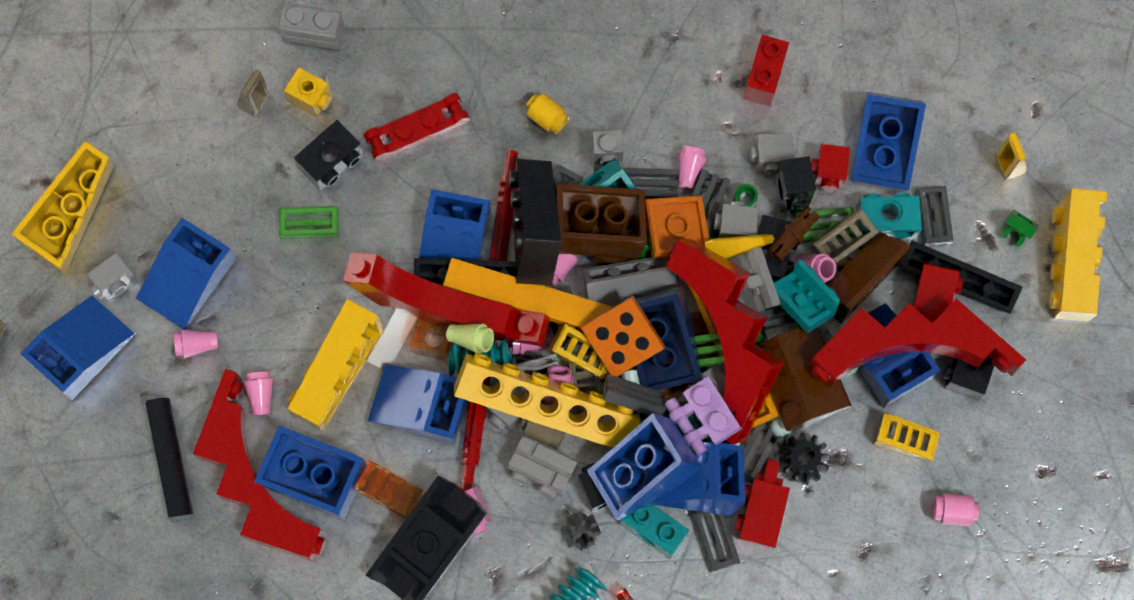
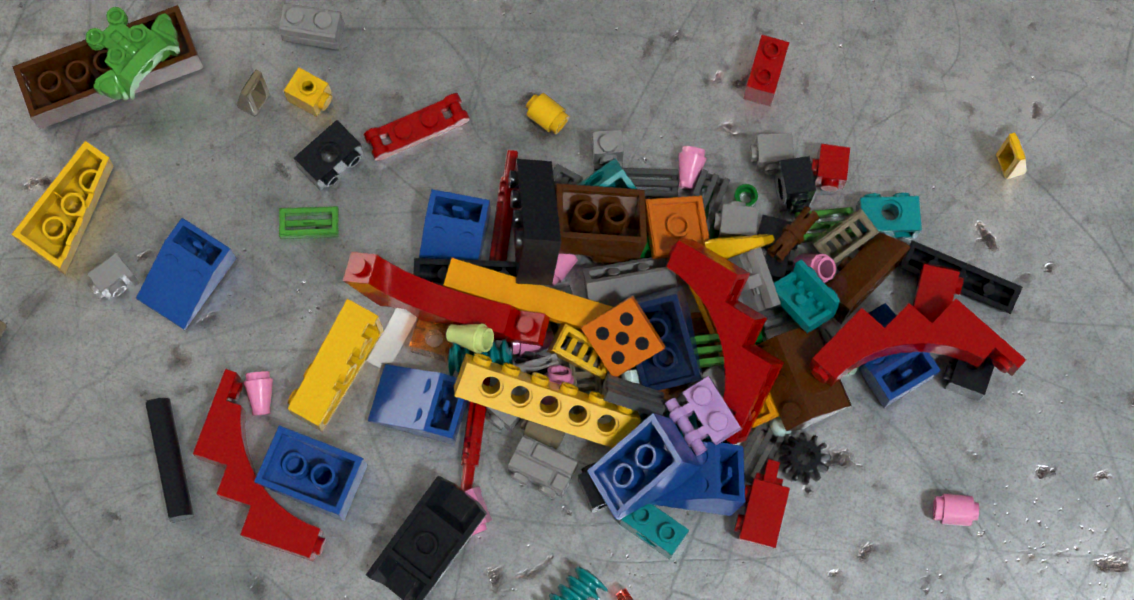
blue slope [20,296,135,400] -> none
bright pink cone [173,329,218,358] -> none
clear orange brick [355,460,425,520] -> none
dark grey gear [561,511,601,551] -> none
dark grey tile [692,511,741,573] -> none
blue slope [851,92,926,190] -> none
yellow slope [874,412,940,462] -> none
dark grey tile [915,186,954,246] -> none
green tile [1002,209,1039,247] -> none
yellow wedge [1049,188,1108,322] -> none
none -> reddish brown brick [12,5,204,129]
none -> bright green piece [86,7,180,101]

